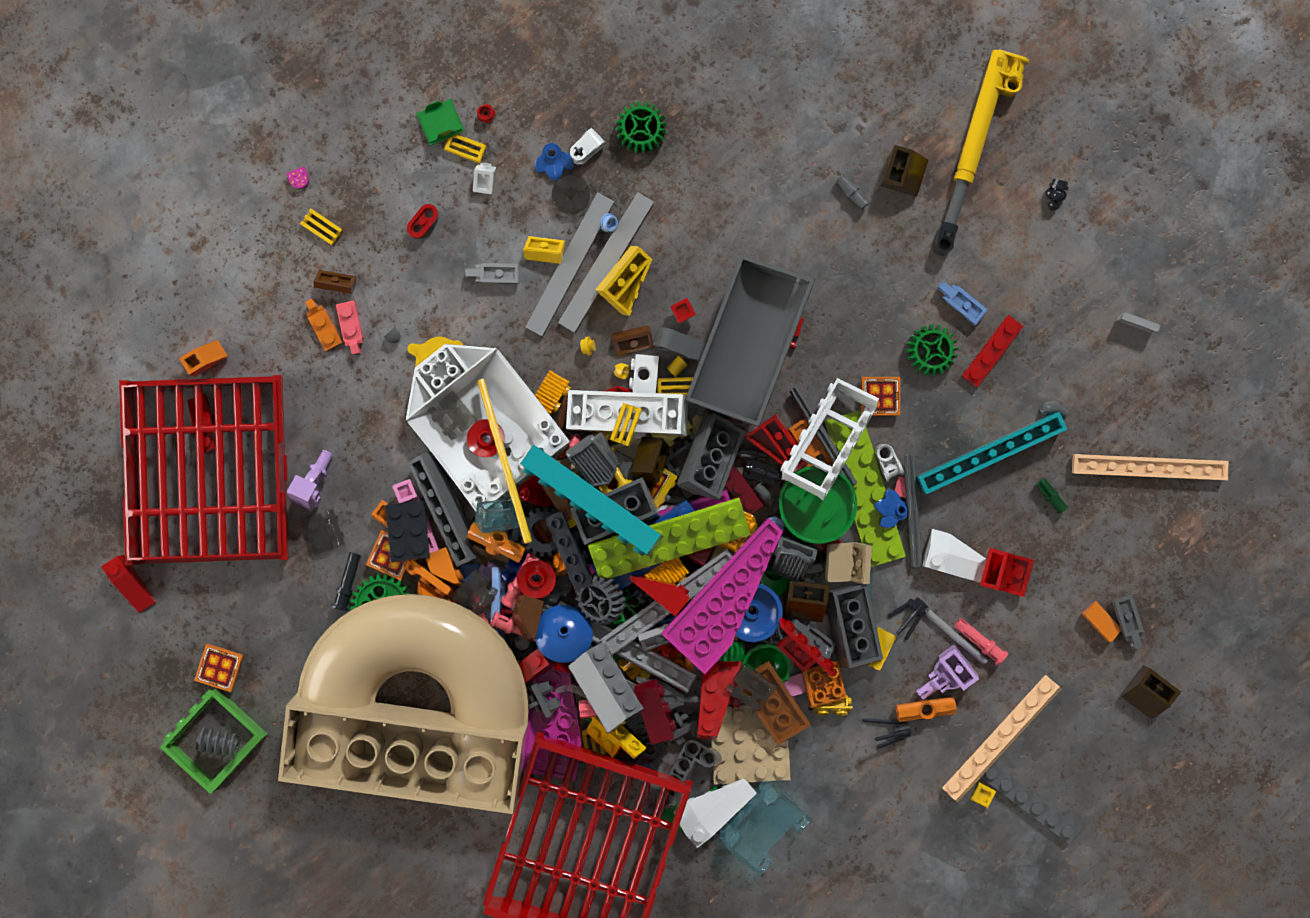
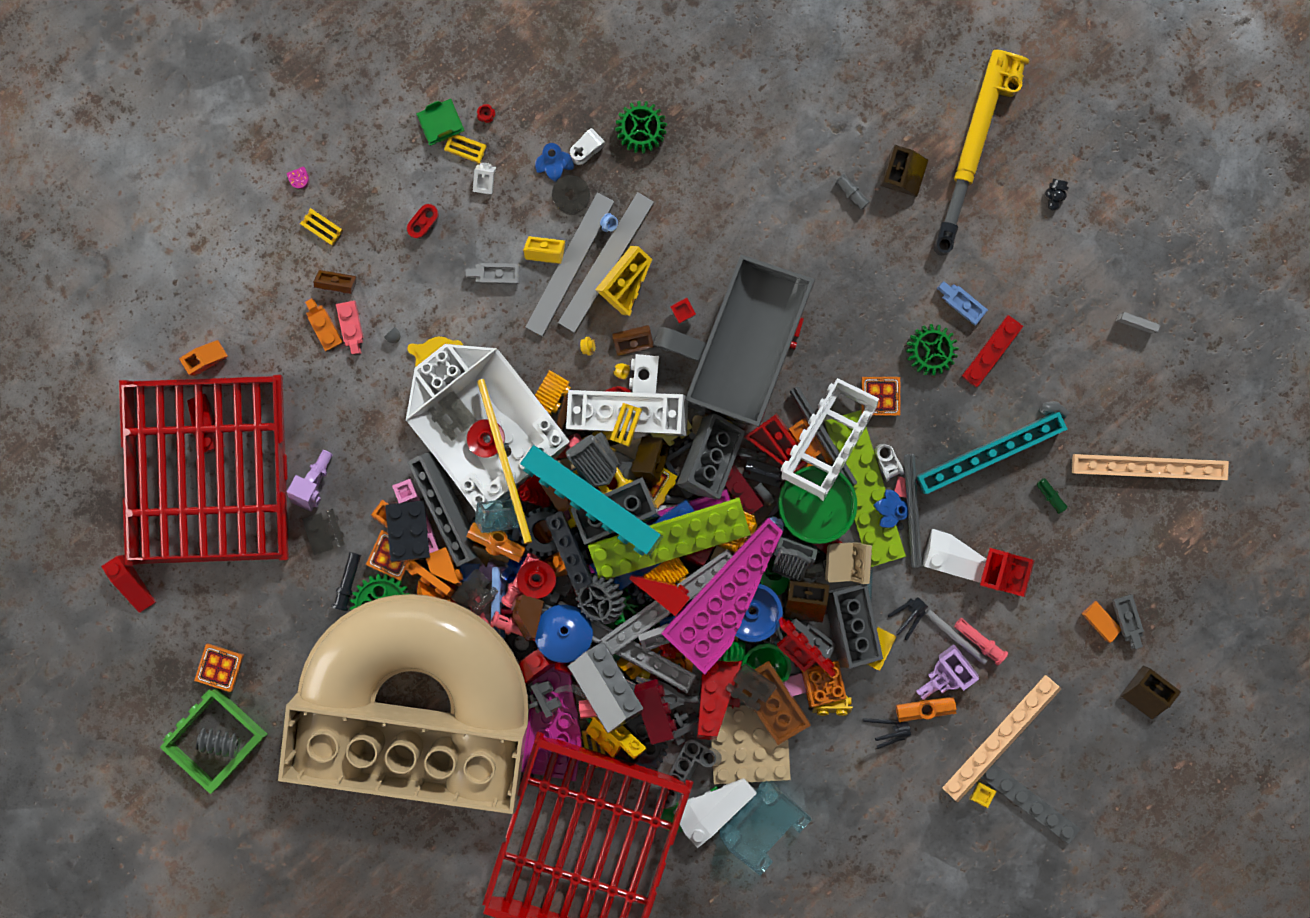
yellow tile [657,377,694,396] -> none
yellow hinge [666,356,687,377] -> none

